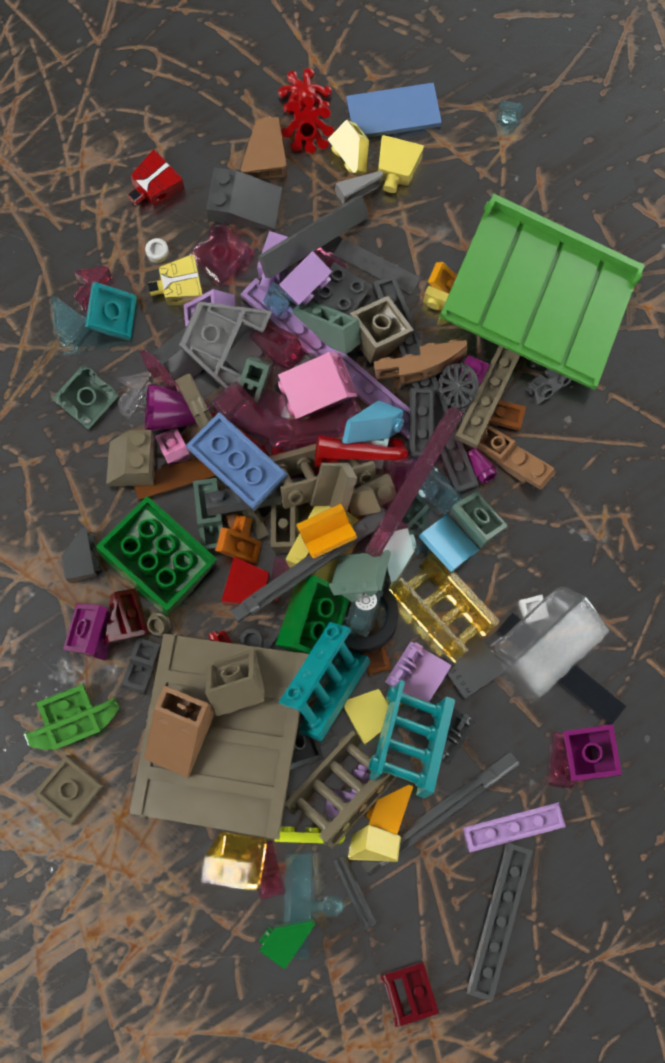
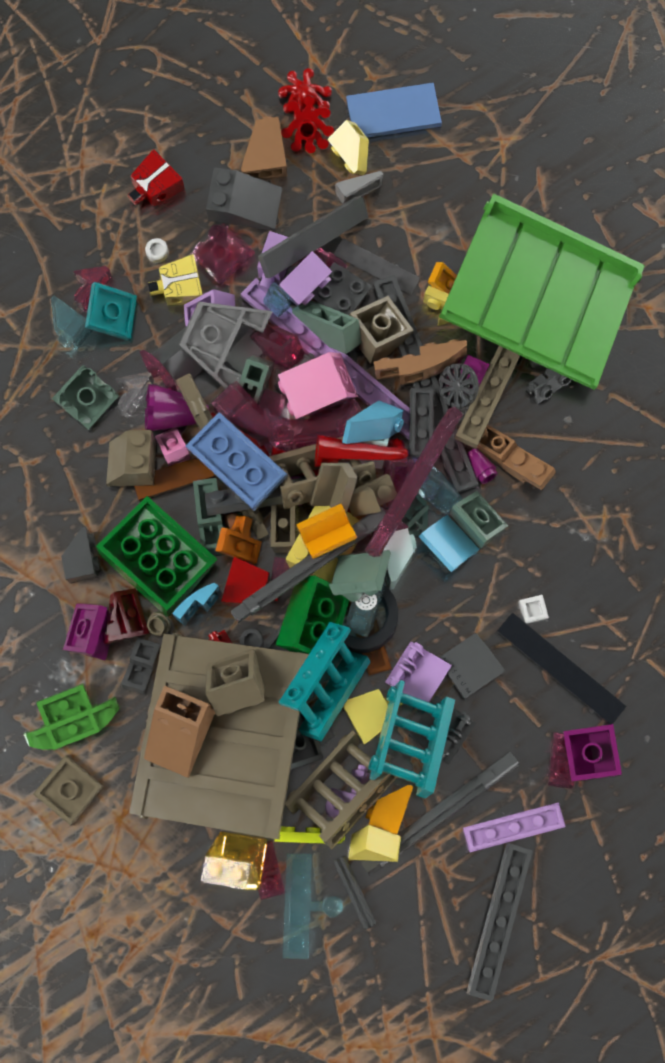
green slope [259,918,316,970] -> none
light yellow torso [378,135,424,193] -> none
dark red plate [380,961,439,1027] -> none
clear yellow fence [389,552,500,663] -> none
dark orange plate [489,400,526,431] -> none
clear windscreen [494,587,610,698] -> none
clear light blue plate [497,100,523,124] -> none
none -> medium azure slope [172,583,222,626]

